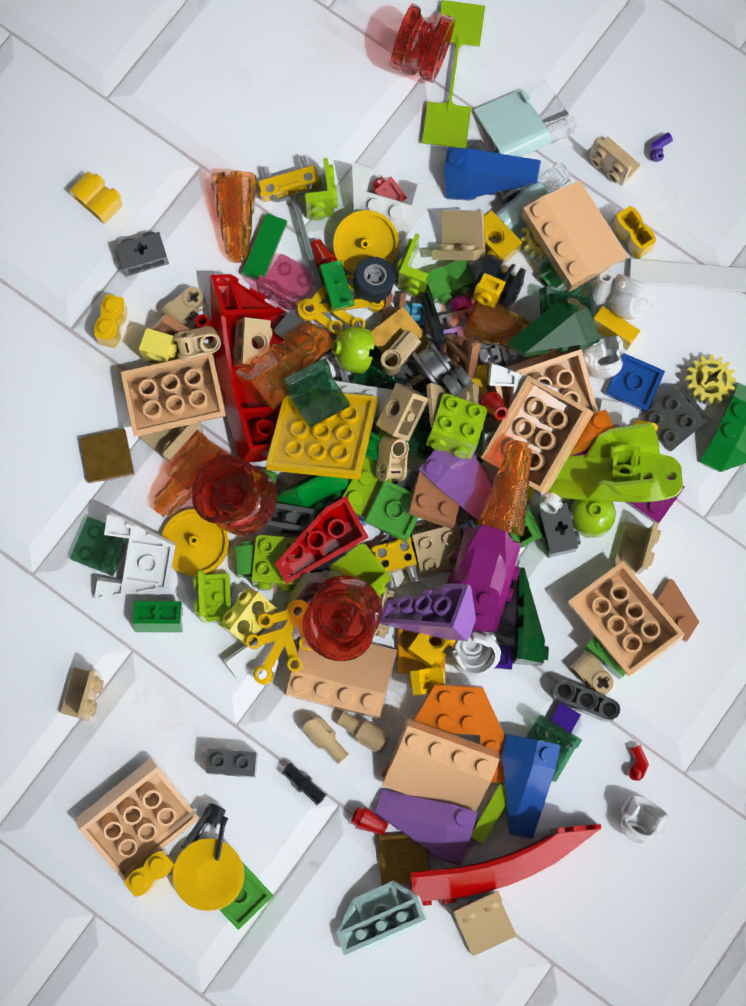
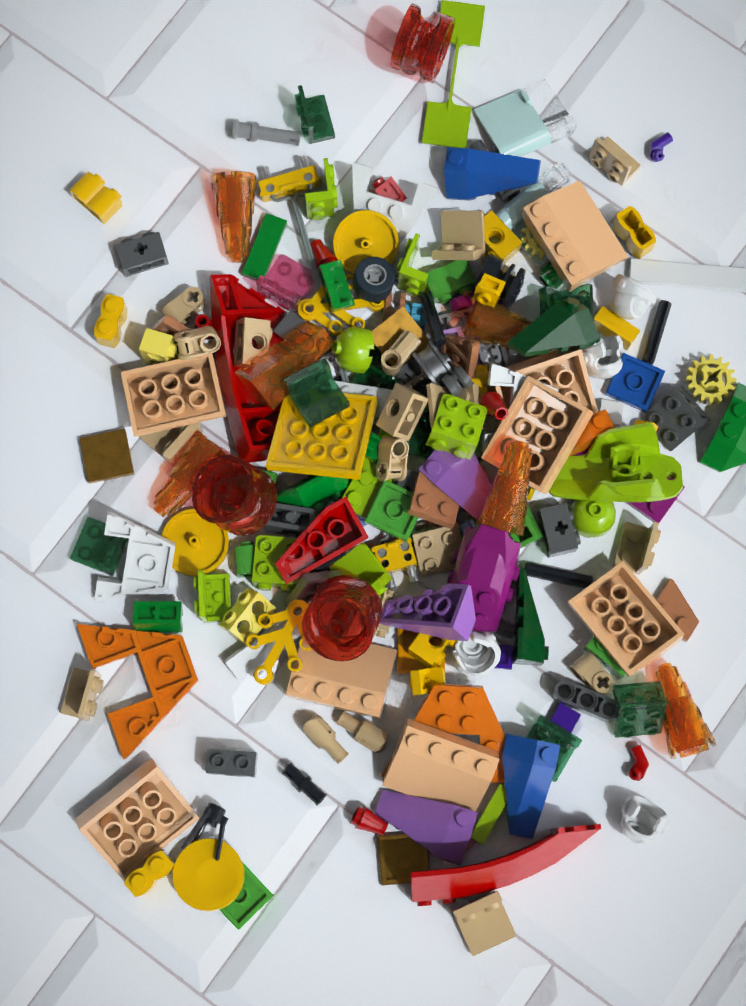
light aqua wedge [336,881,428,956] -> none
white plate [540,493,563,514] -> none
white cone [589,272,613,304] -> none
none -> orange wing [77,624,199,760]
none -> light grey pin [232,119,301,146]
none -> clear green bracket [294,85,335,144]
none -> black axle [524,562,593,589]
none -> clear green bracket [612,681,667,738]
none -> black axle [642,300,672,365]
none -> clear orange cone [655,663,717,759]

